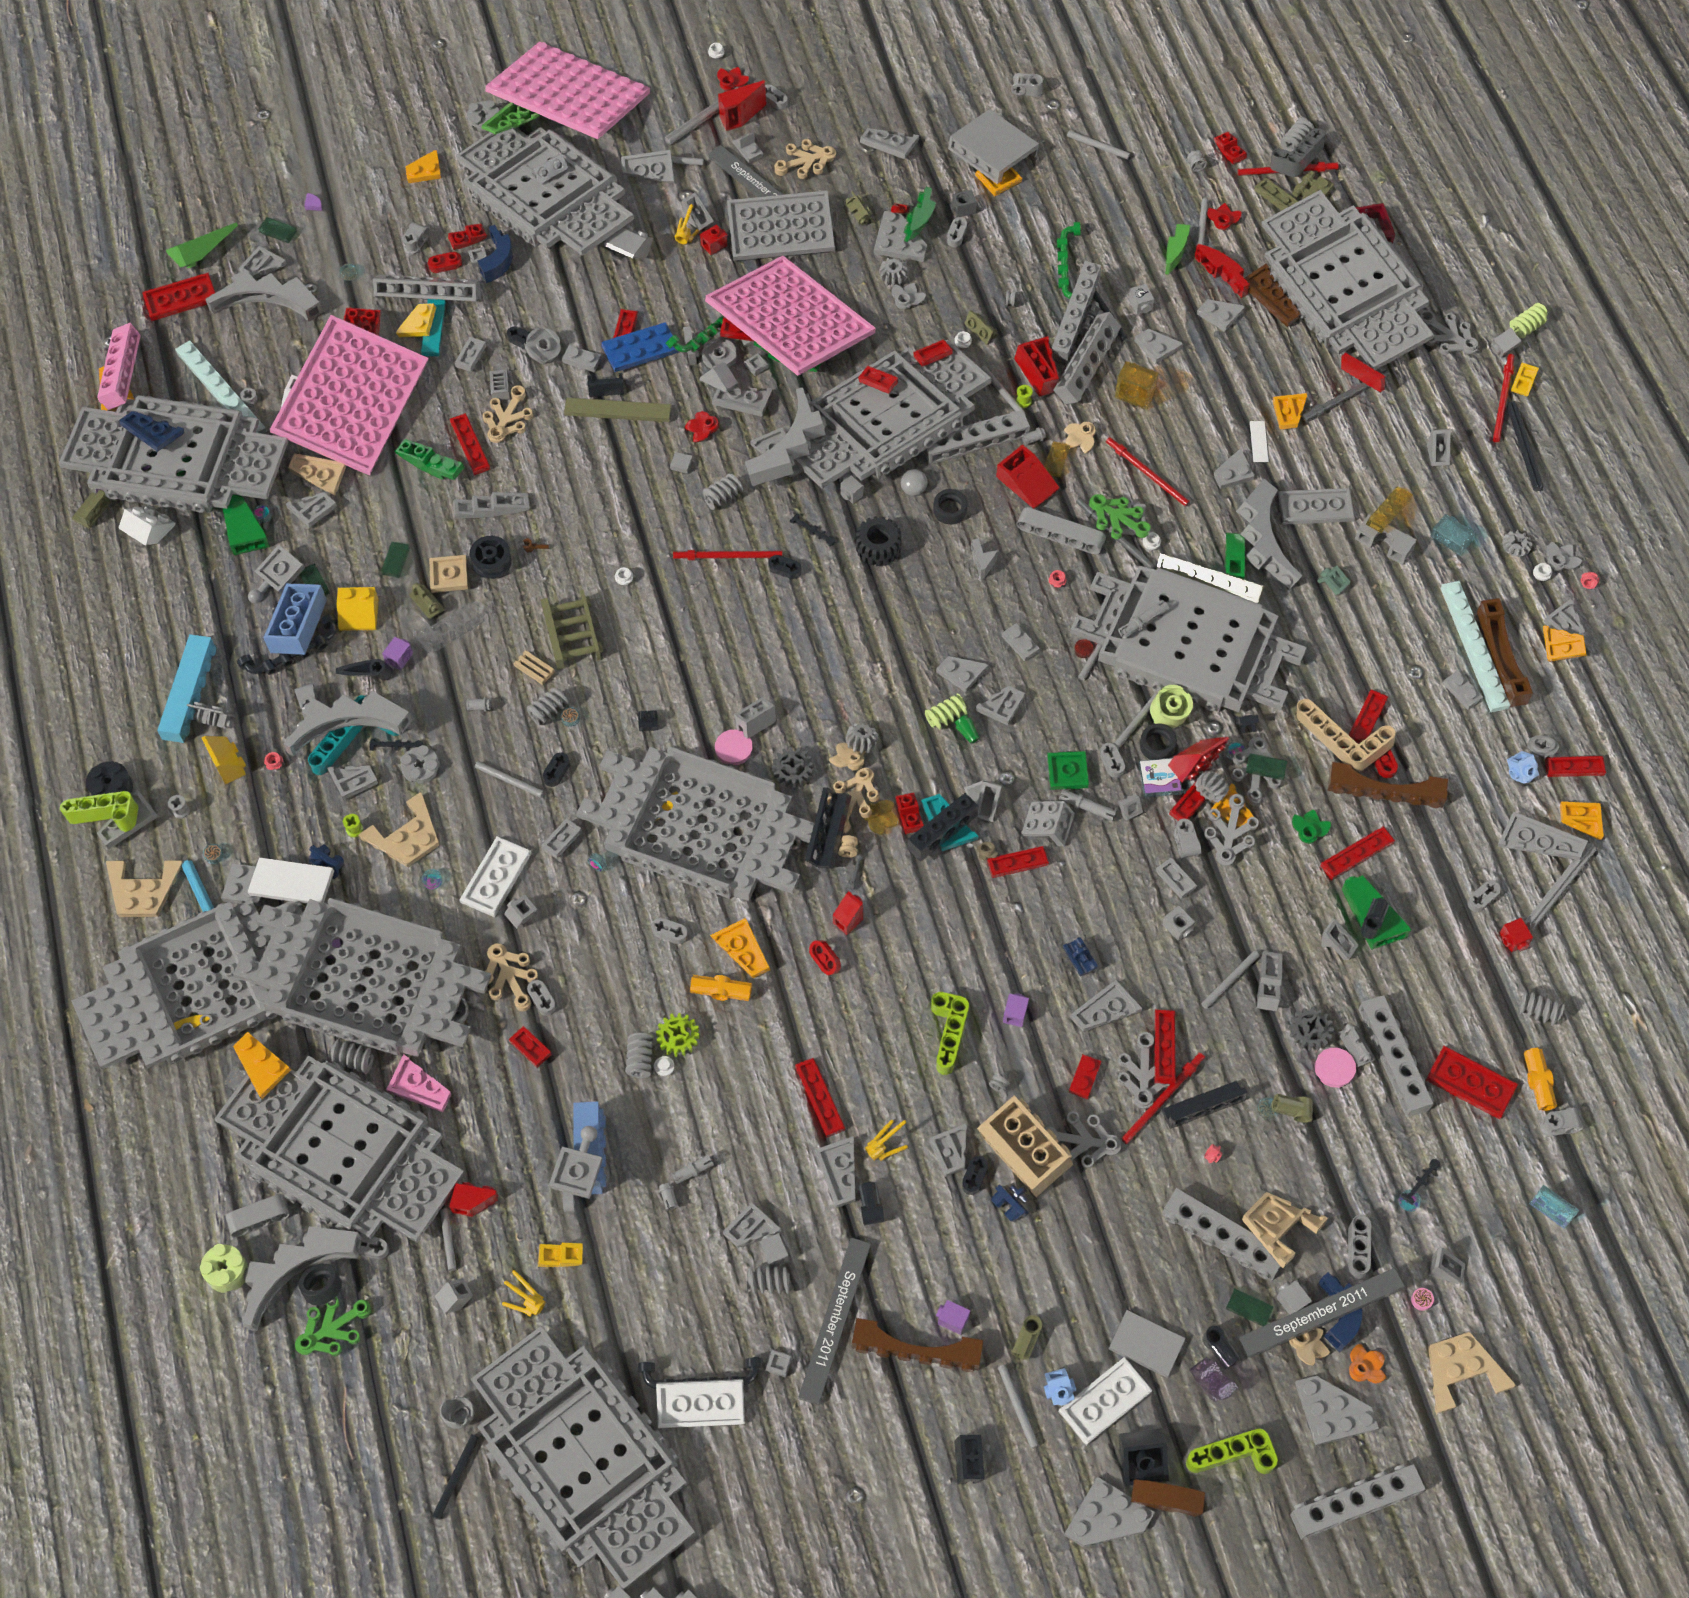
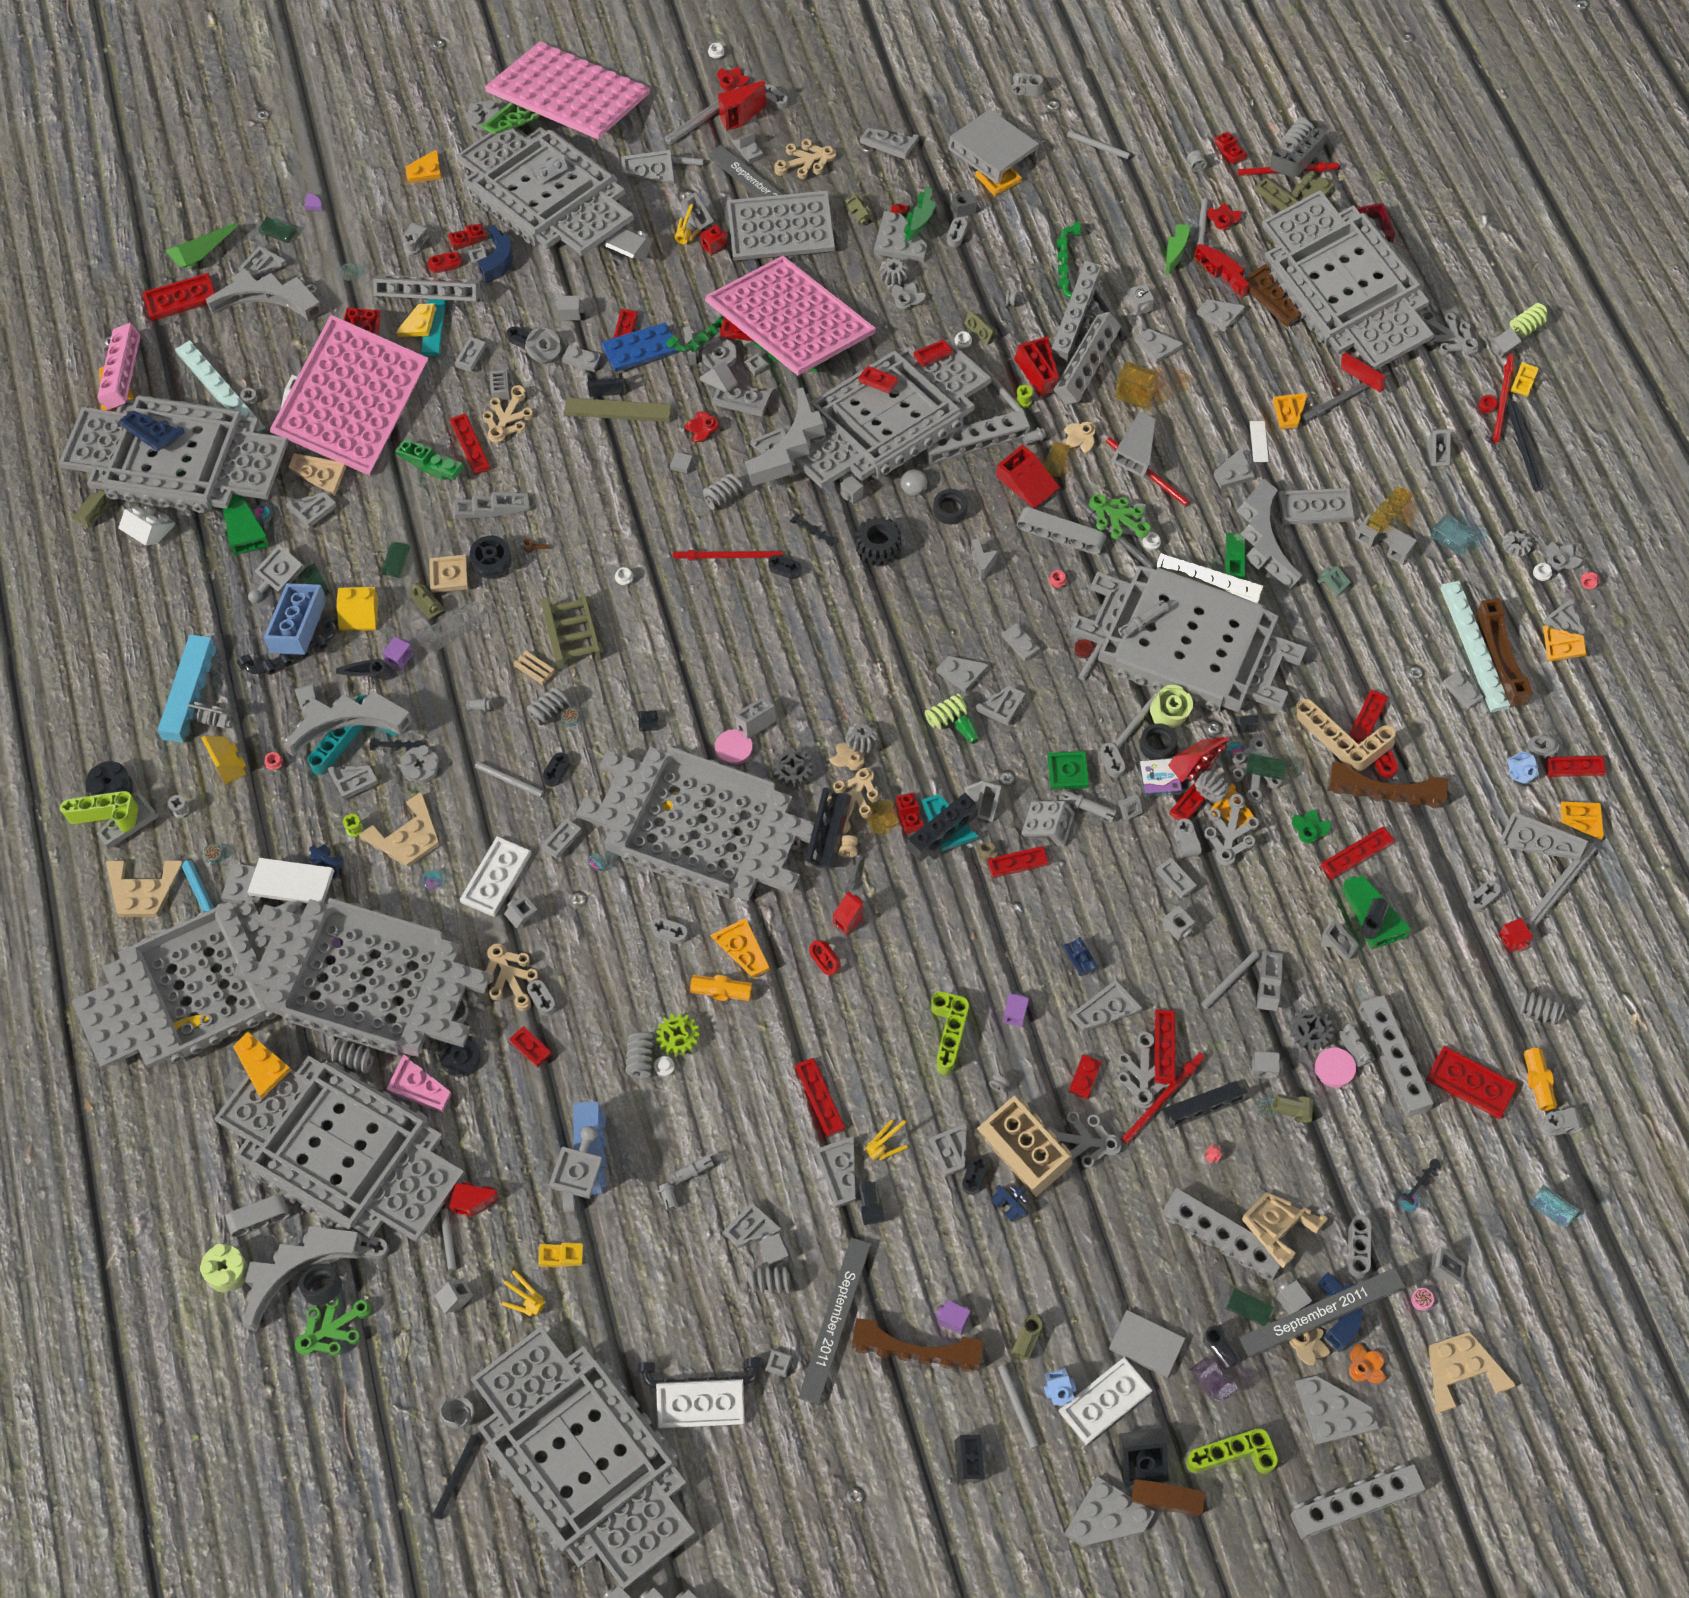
none -> black tile [440,1039,481,1078]
none -> light grey brick [558,296,584,321]
none -> light grey slope [1111,411,1155,478]
none -> light grey brick [1252,1052,1283,1079]
none -> red tile [1479,395,1498,413]

